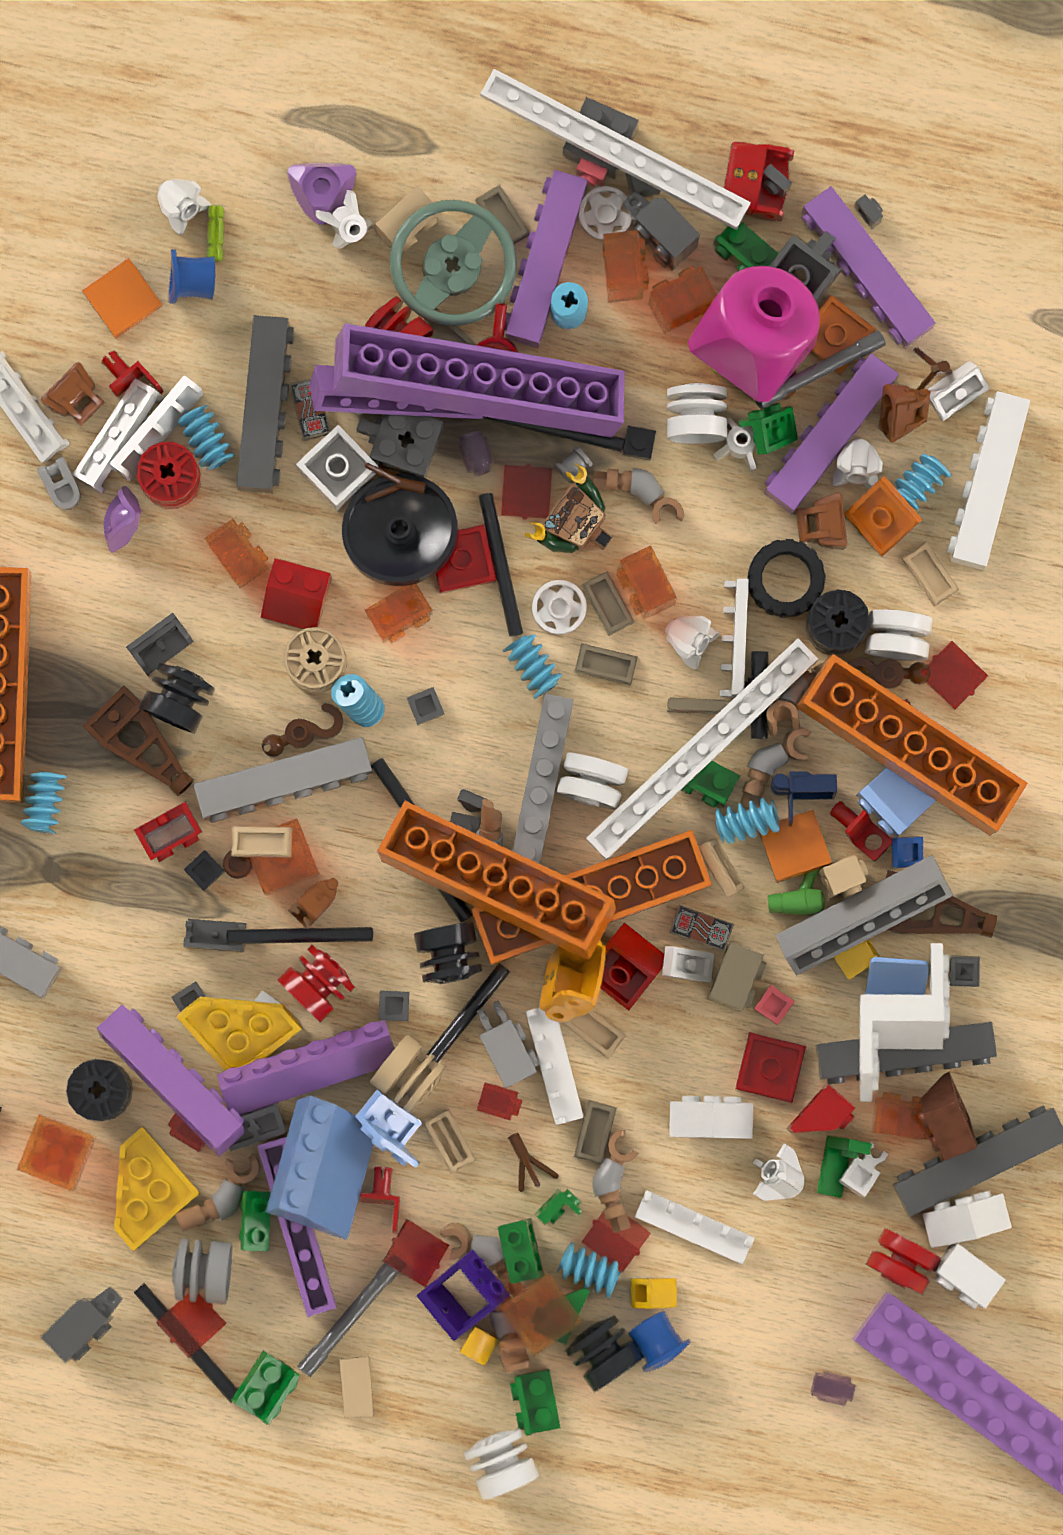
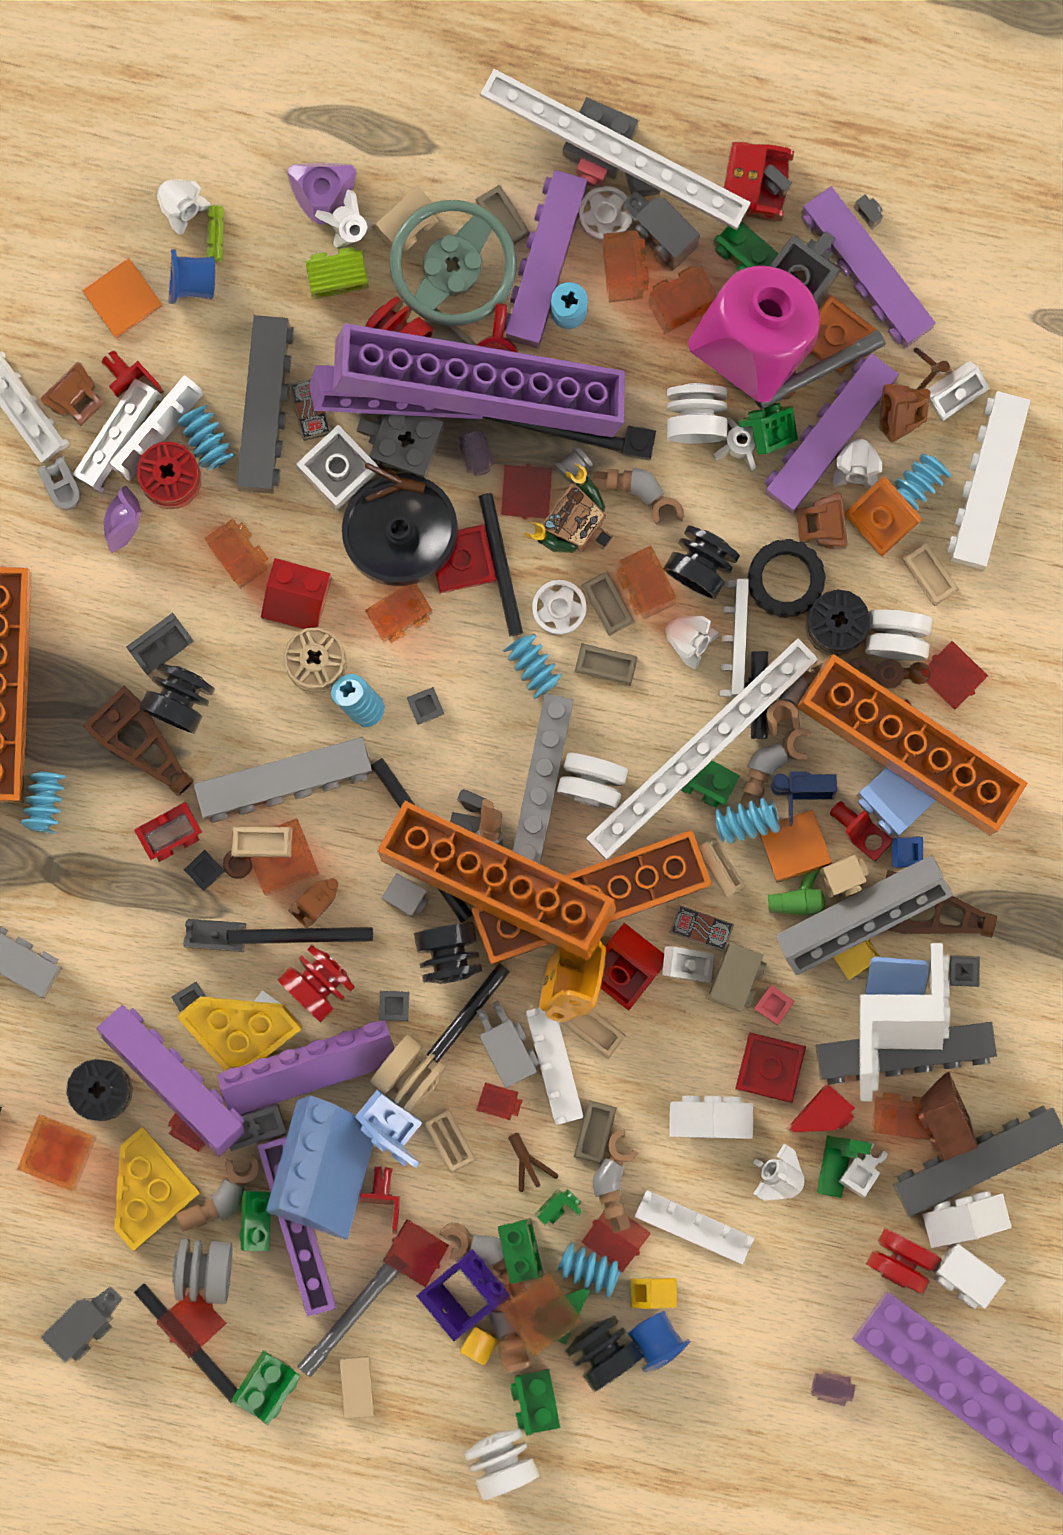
reddish brown piece [262,703,344,757] -> none
dark tan tile [667,697,727,714] -> none
none -> lime brick [305,247,369,299]
none -> light grey brick [382,873,429,917]
none -> black wheel [663,526,740,599]

